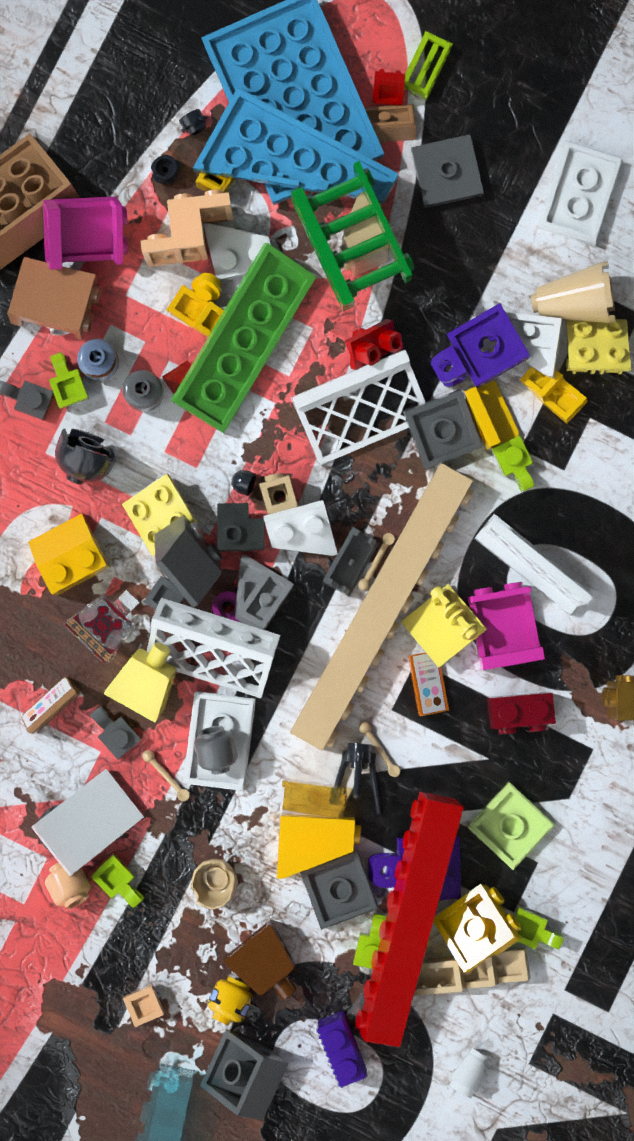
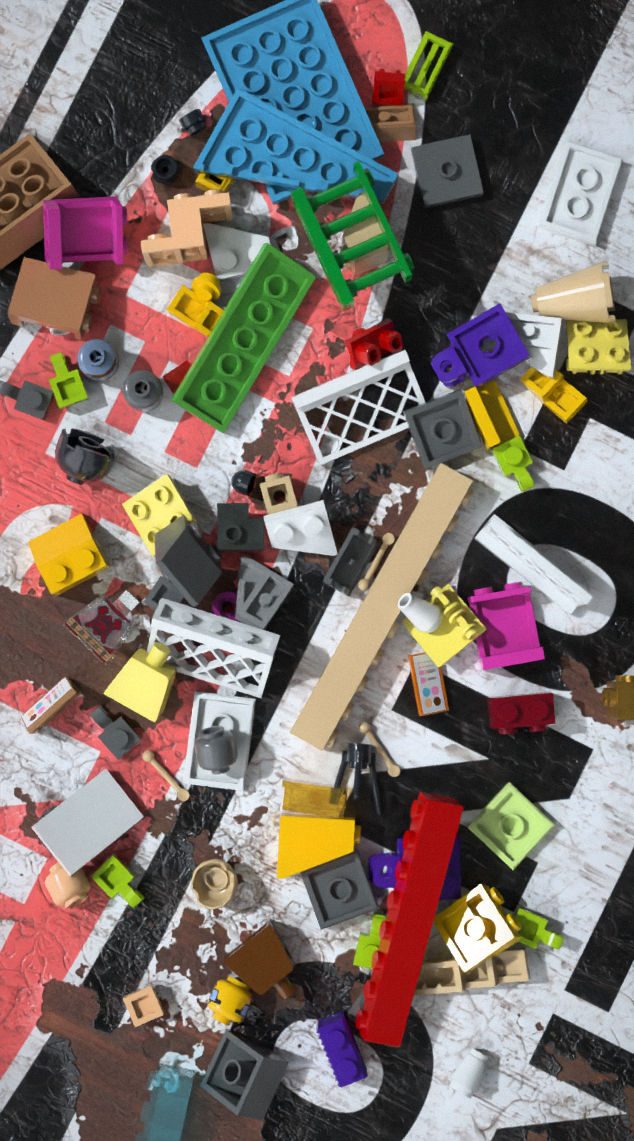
none -> white cone [397,593,442,633]

